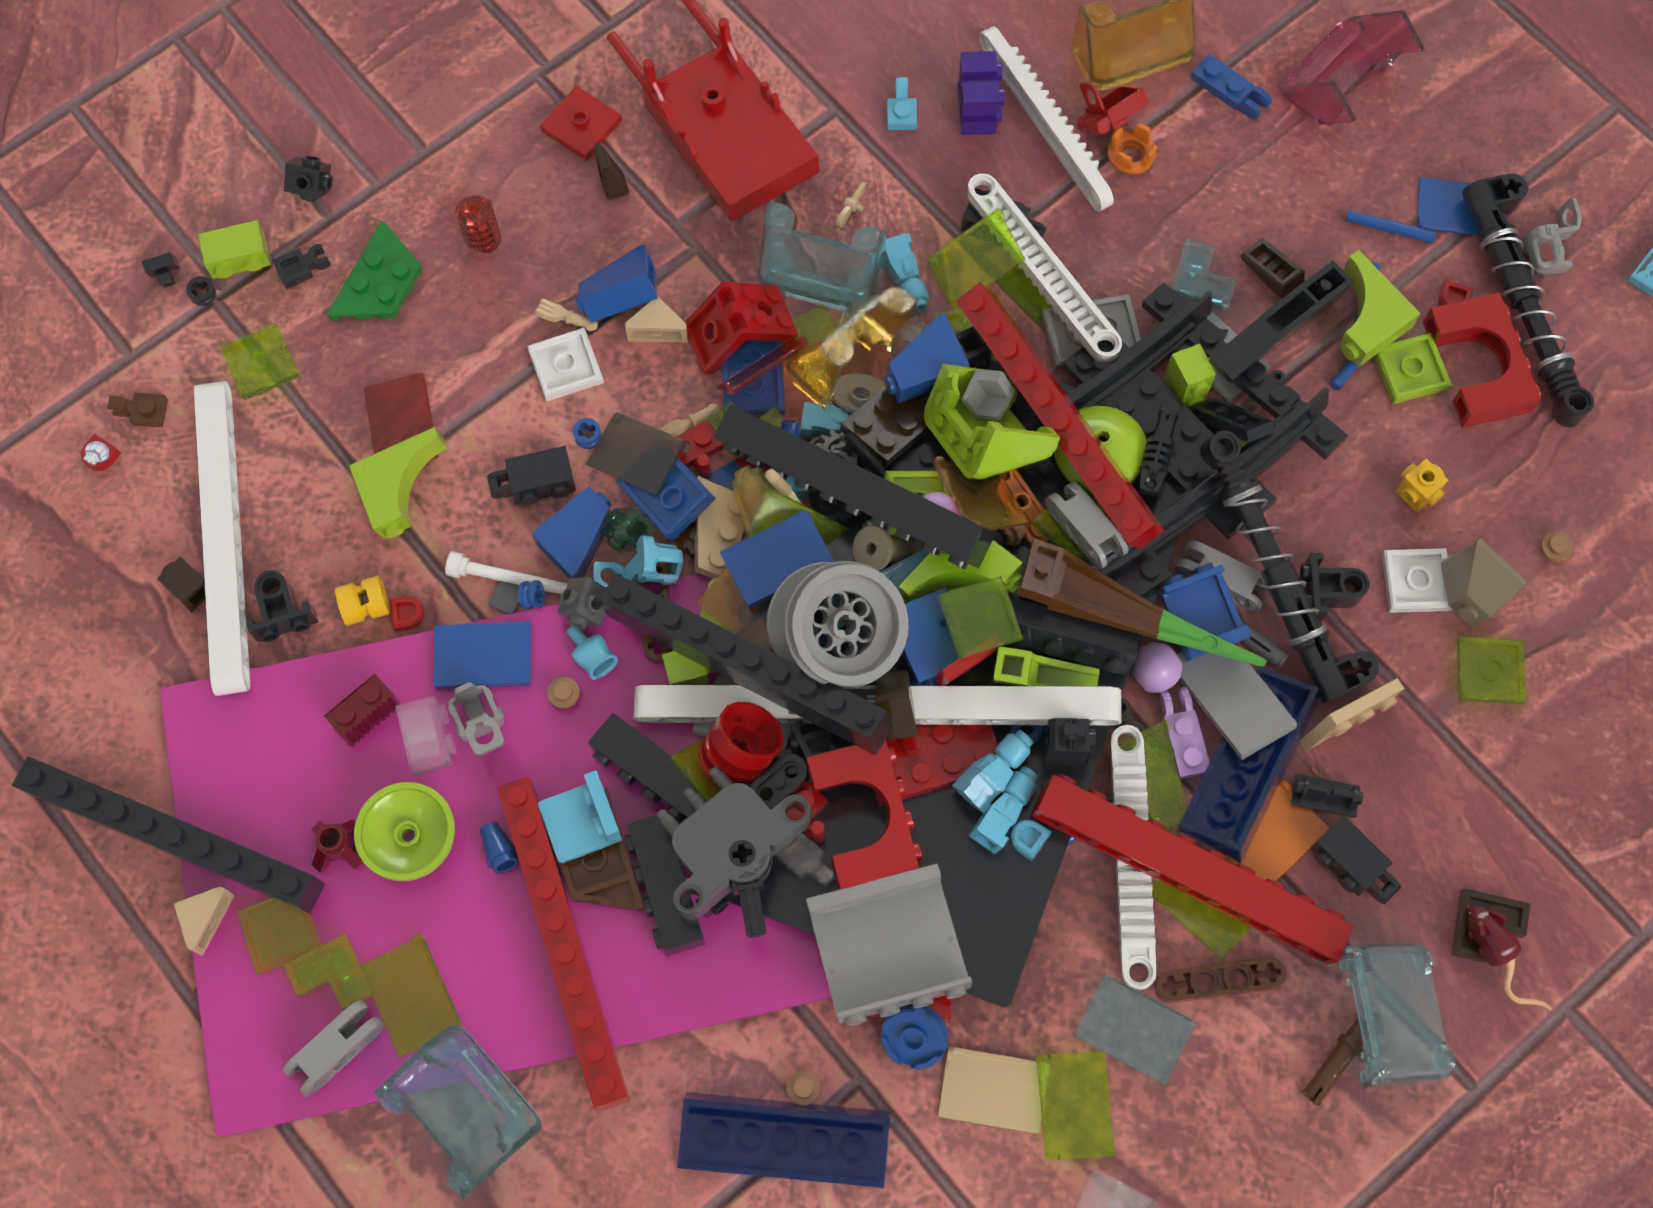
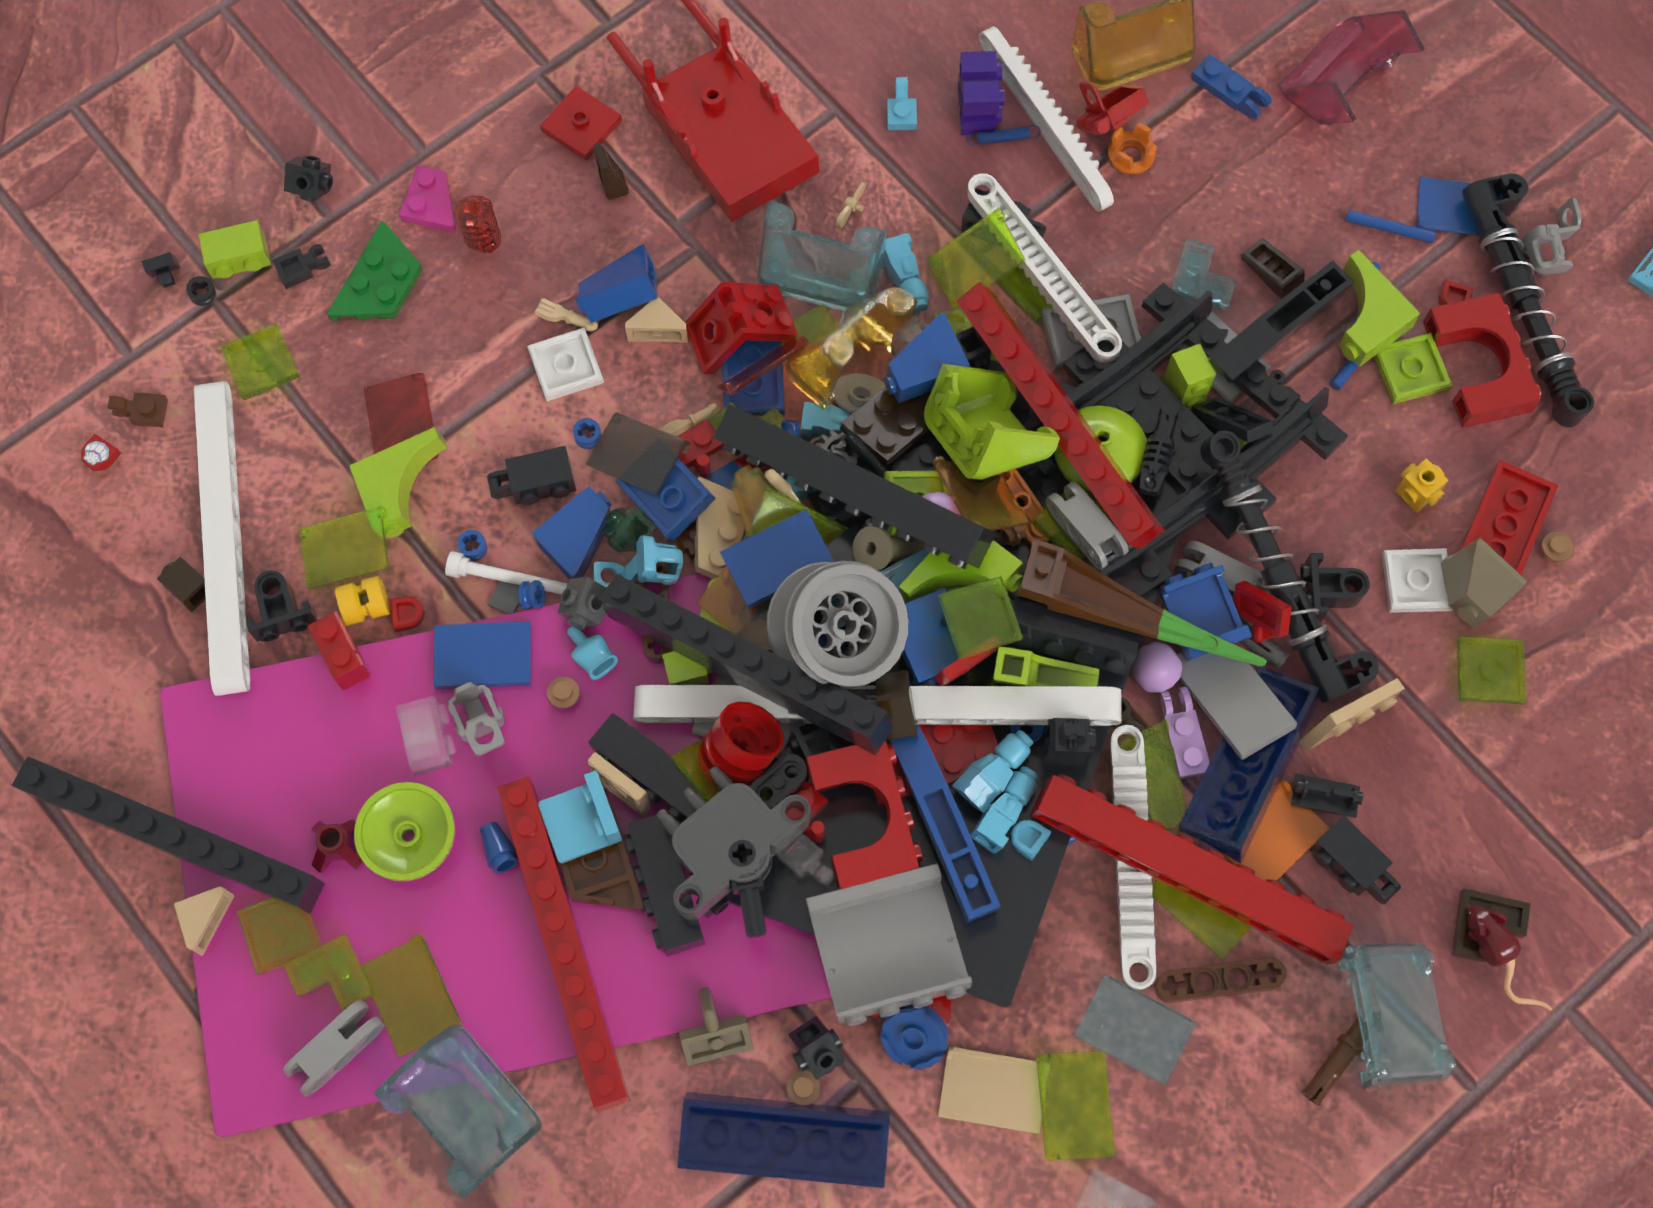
dark red brick [324,674,400,747] -> none
light grey panel [962,369,1015,421] -> none
none -> clear neon green piece [300,506,389,589]
none -> red brick [307,612,371,690]
none -> dark pink wing [399,165,456,233]
none -> blue bush [457,530,487,561]
none -> tan tile [587,752,652,817]
none -> dark tan plate [679,988,754,1066]
none -> black brick [788,1016,845,1080]
none -> blue slope [889,724,1001,923]
none -> blue piece [966,125,1041,145]
none -> red plate [1233,580,1292,643]
none -> red plate [1460,460,1558,575]

